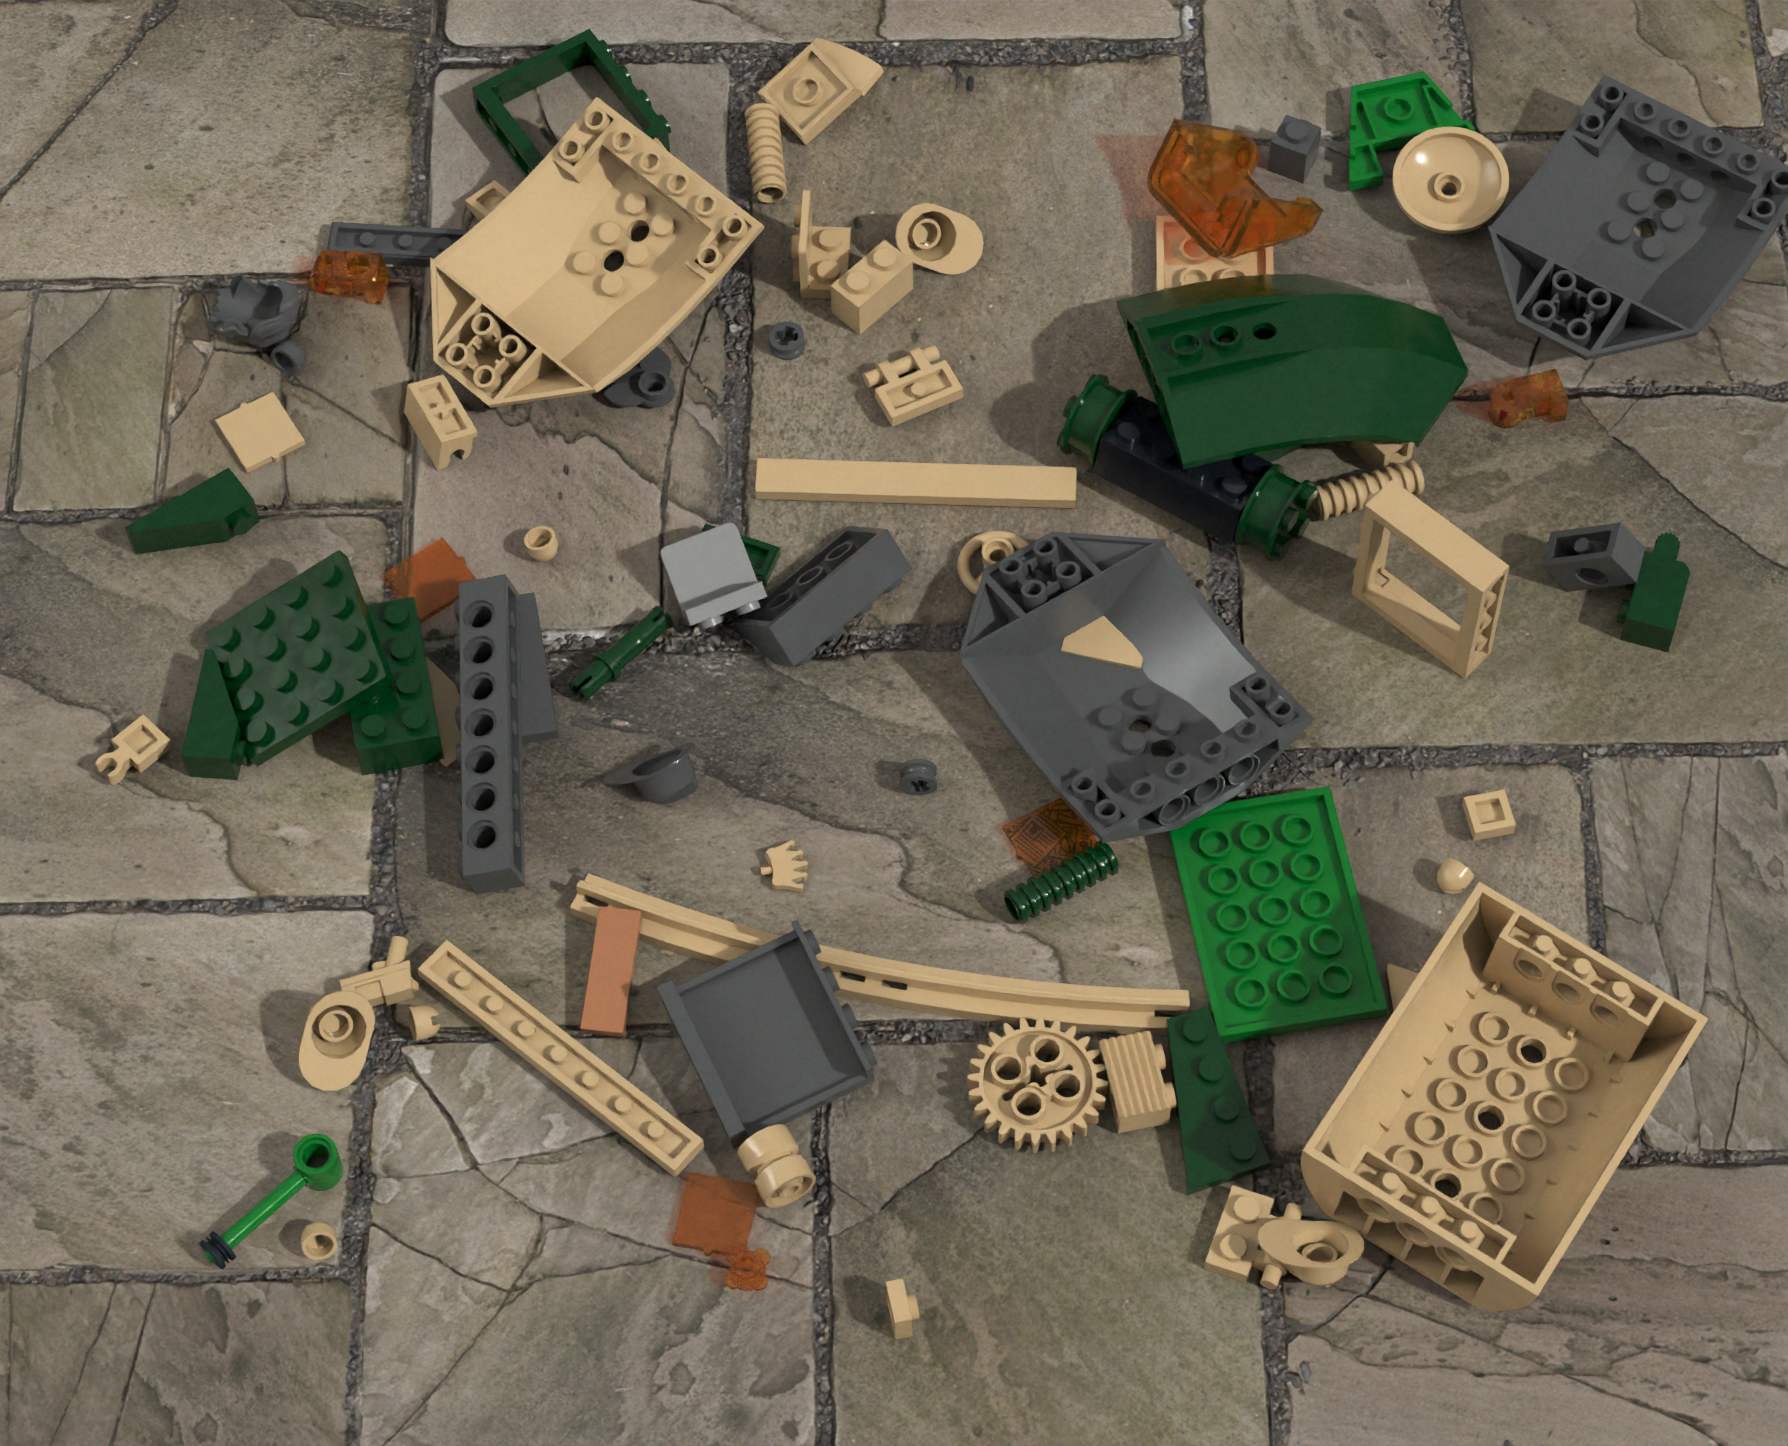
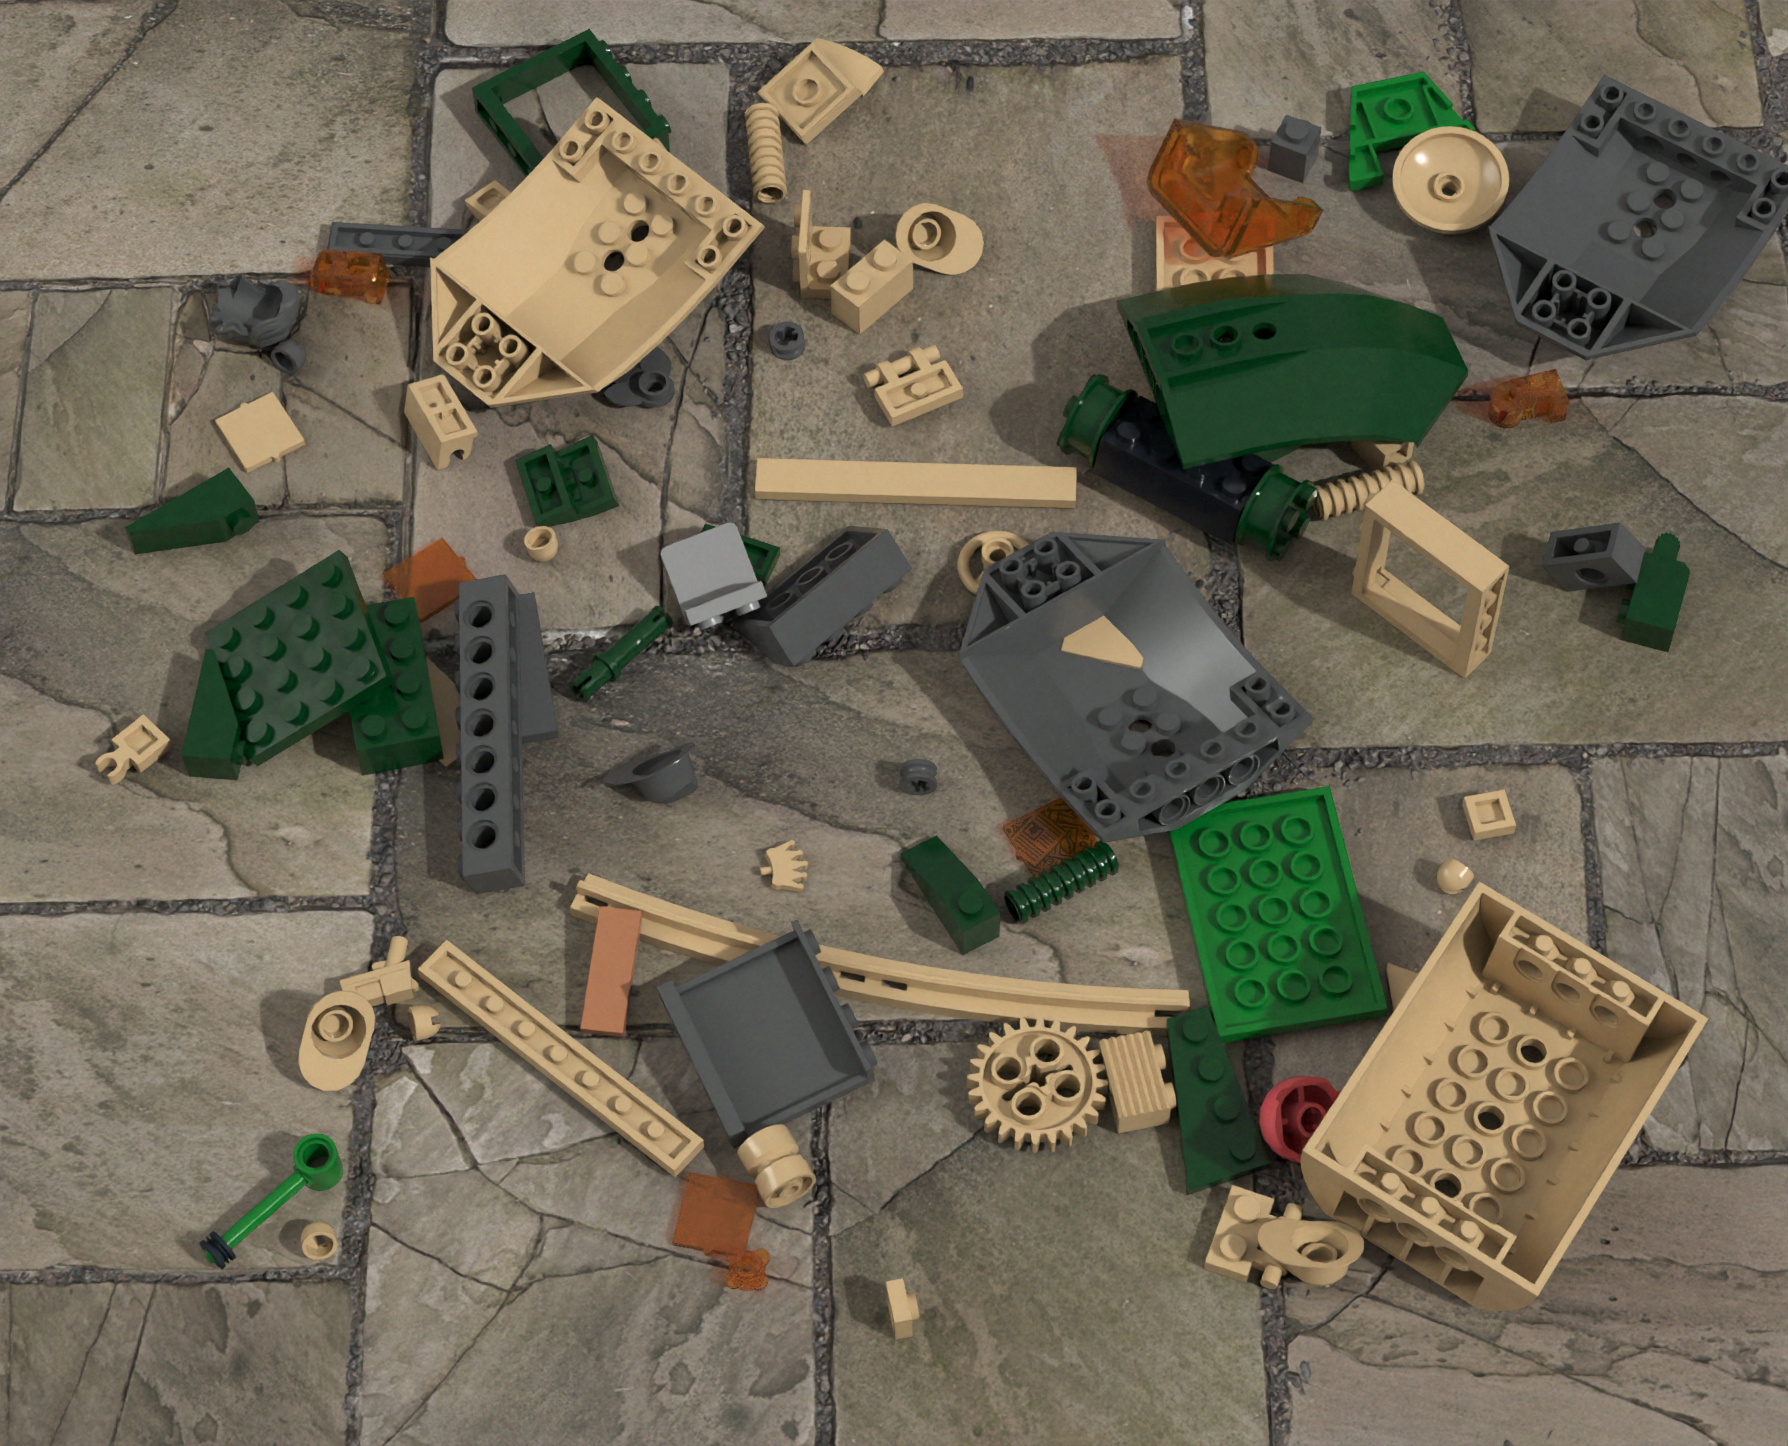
none -> dark green slope [515,435,619,527]
none -> dark green slope [900,835,1000,955]
none -> coral cylinder [1259,1075,1341,1163]

